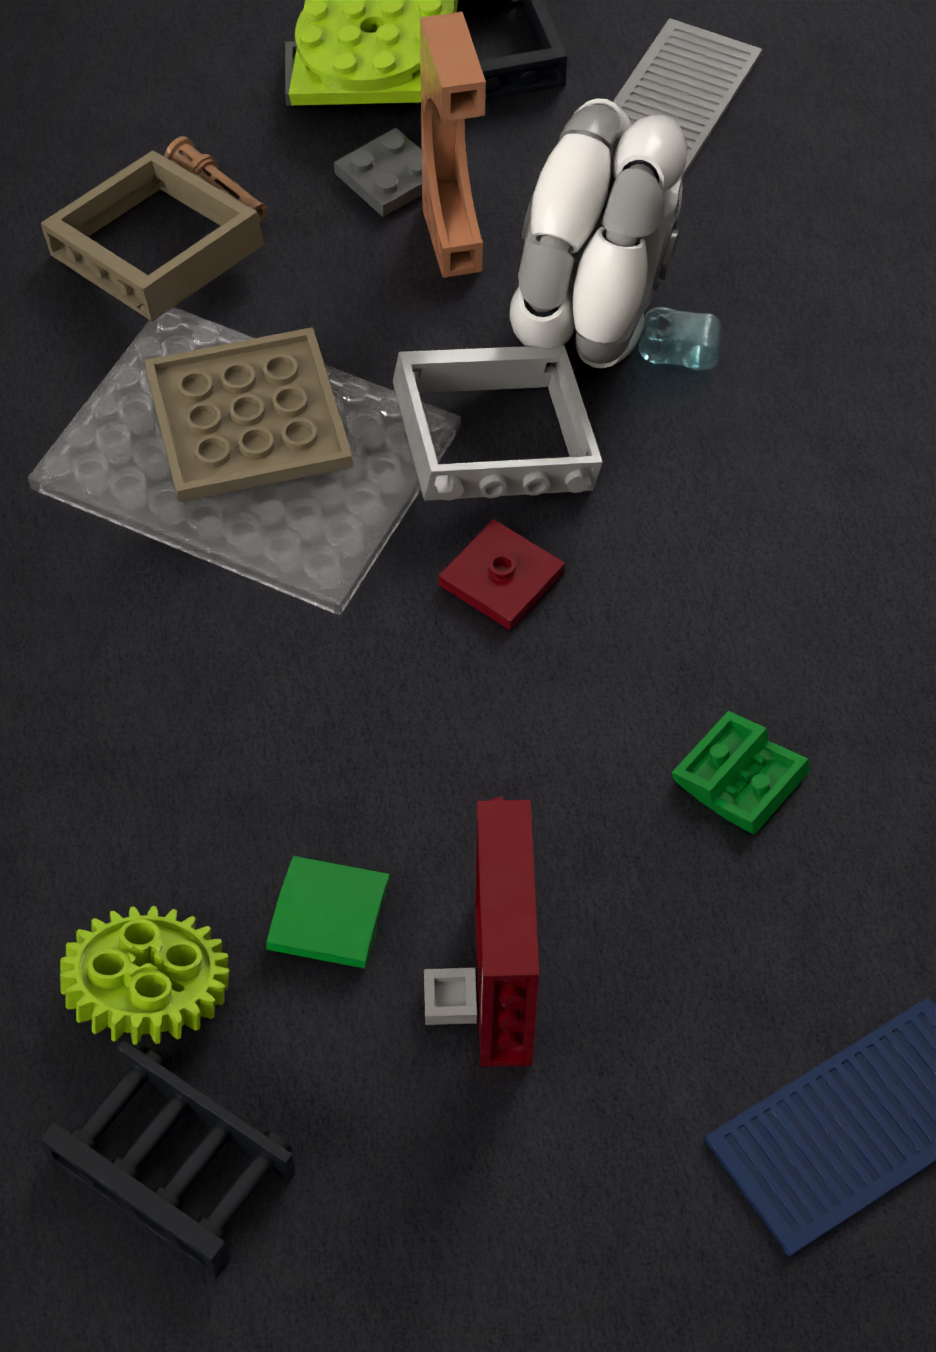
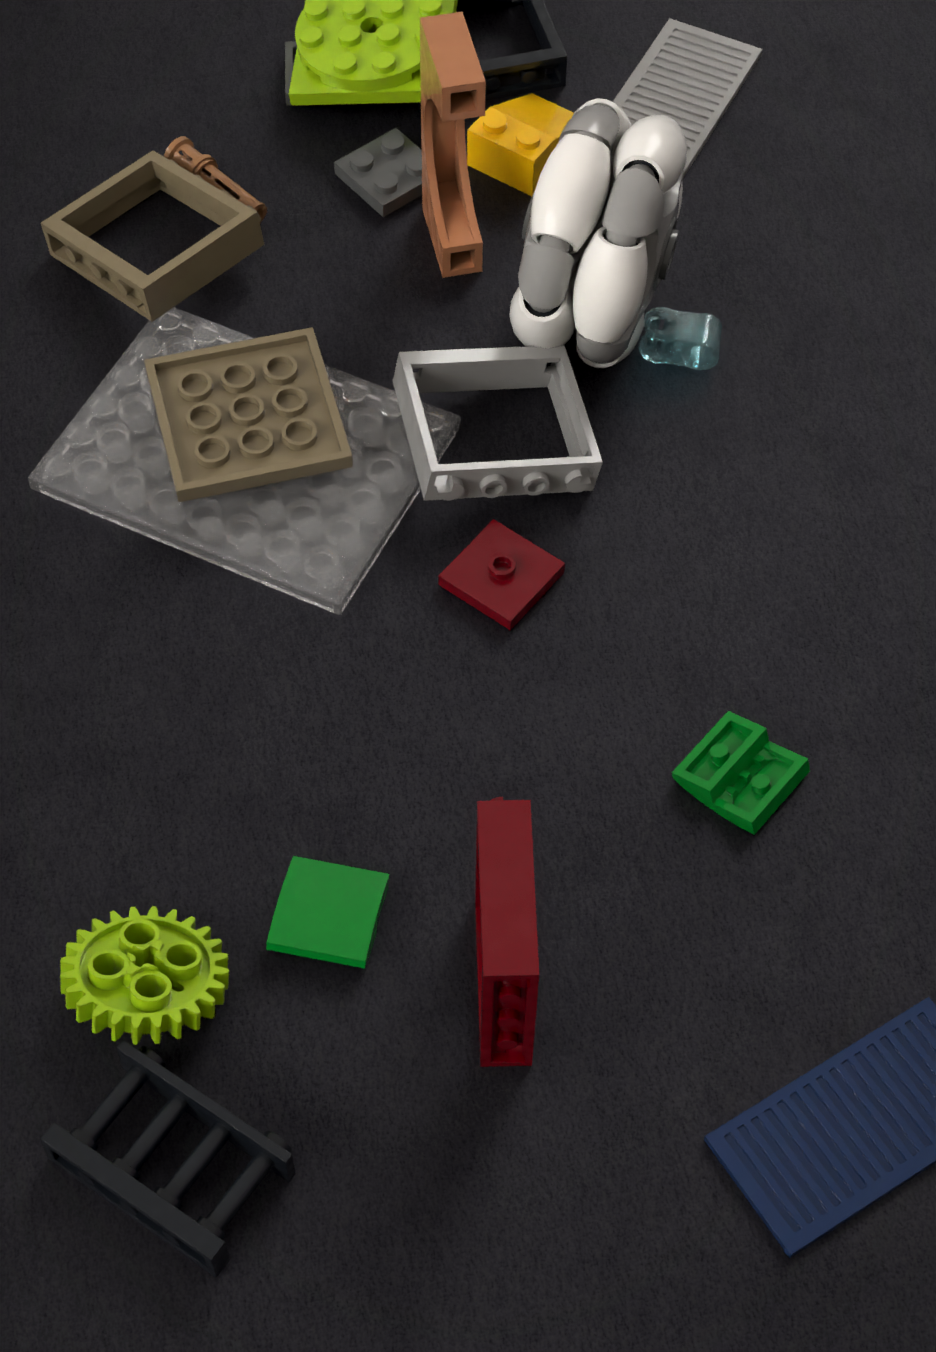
light grey plate [424,968,477,1025] -> none
none -> yellow slope [467,93,574,196]

